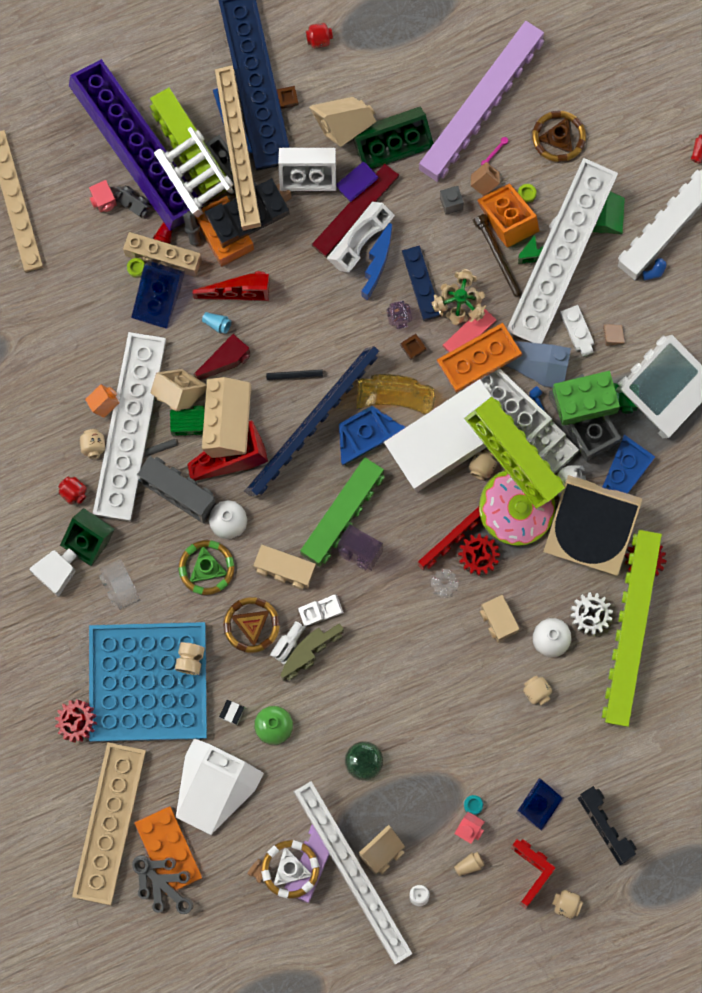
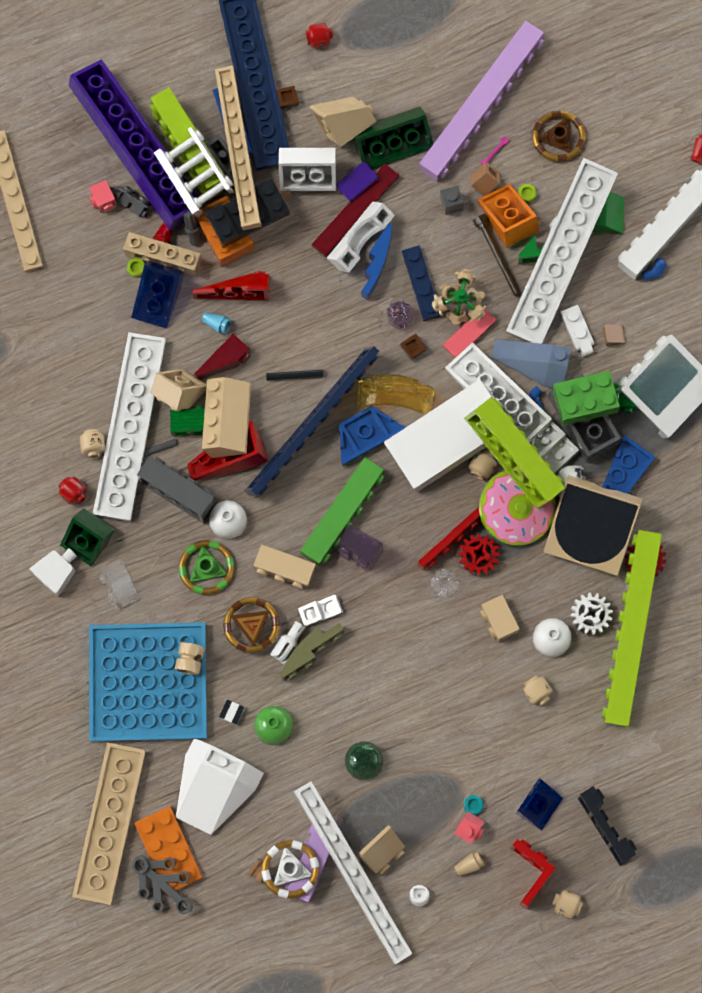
gear [55,699,97,743] -> none
orange brick [85,384,120,418] -> none
orange plate [437,323,522,393] -> none

